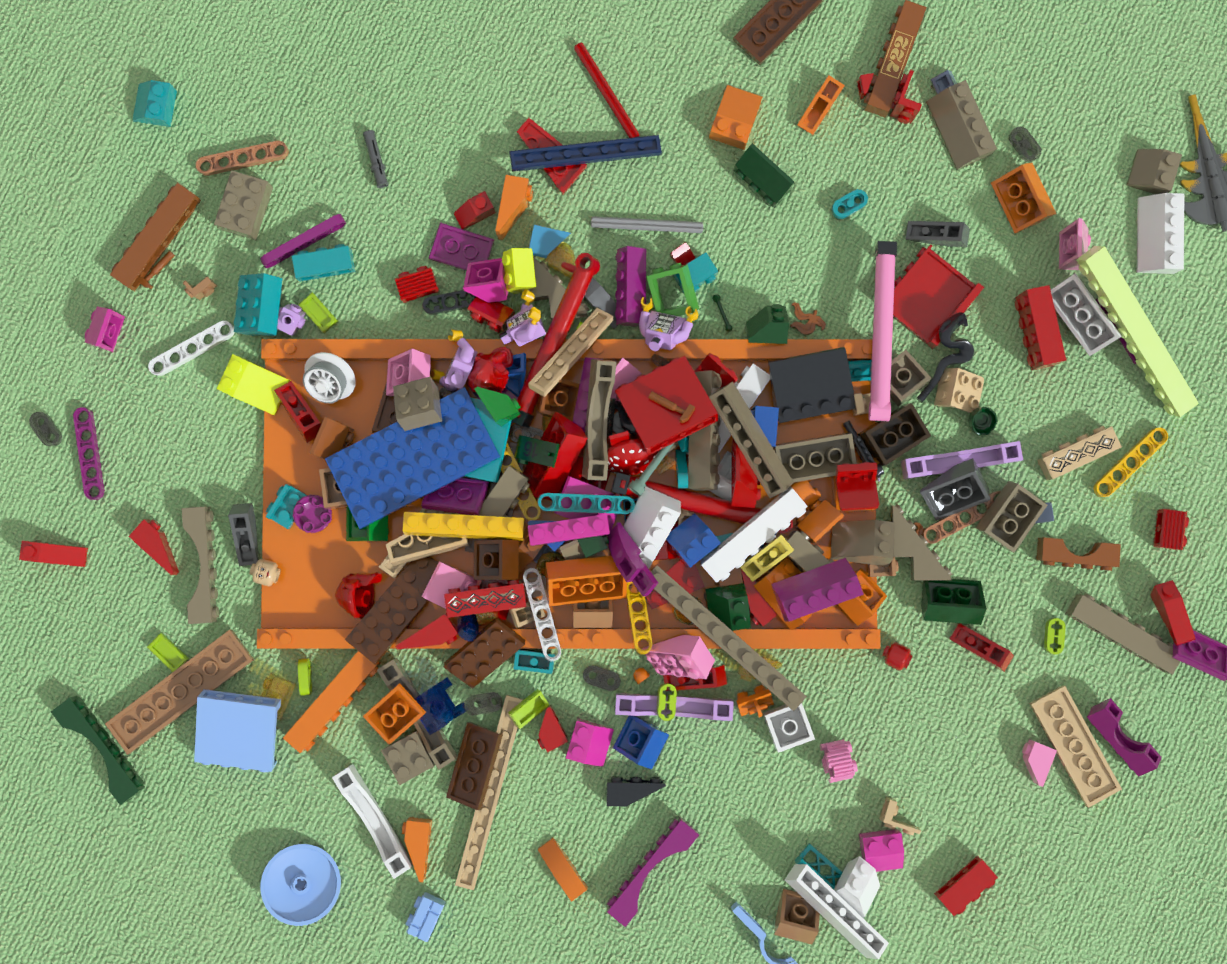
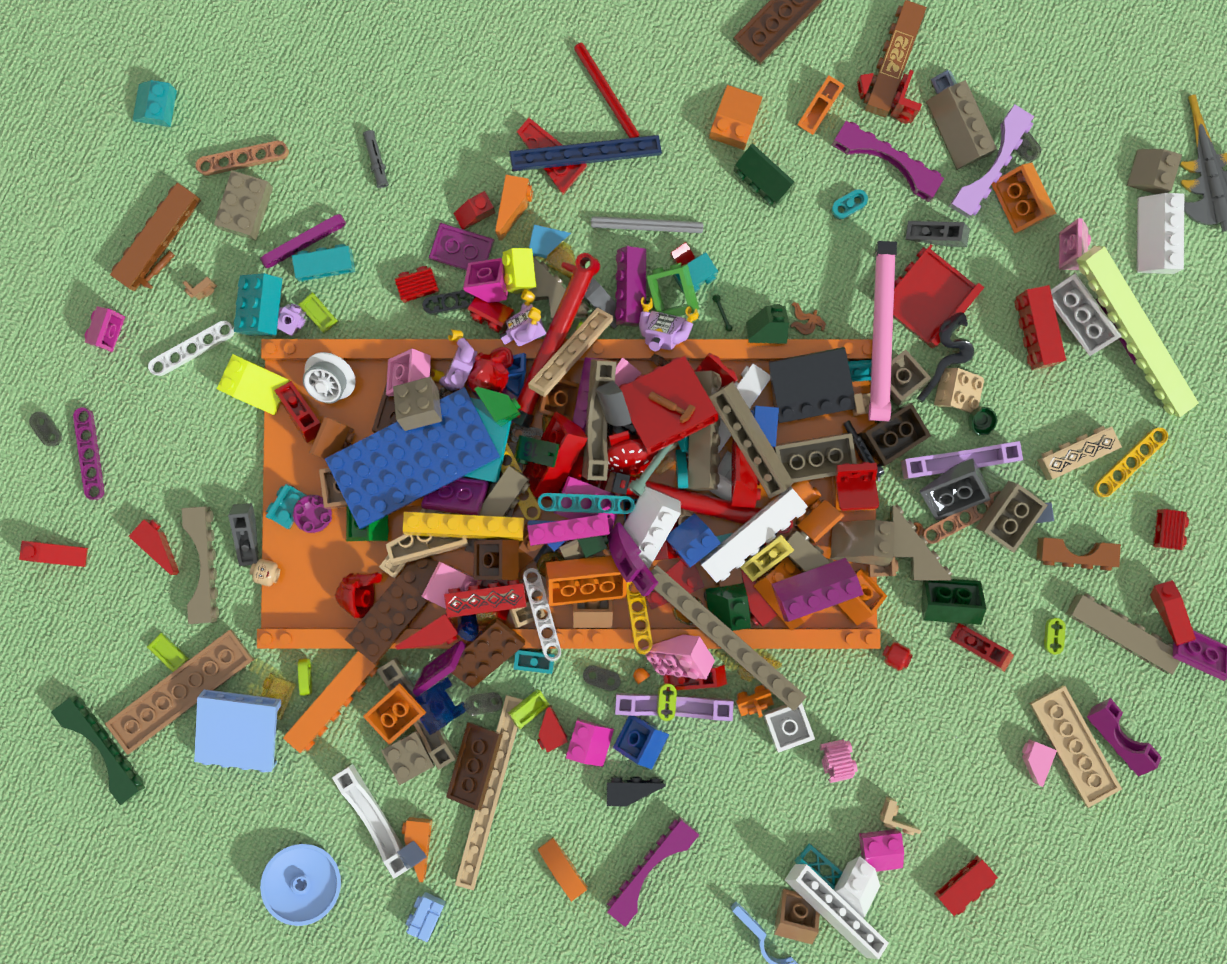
none -> sand blue slope [397,841,427,869]
none -> magenta tile [412,641,466,696]
none -> dark grey brick [596,381,632,426]
none -> magenta arch [831,121,944,202]
none -> lavender arch [949,104,1034,218]

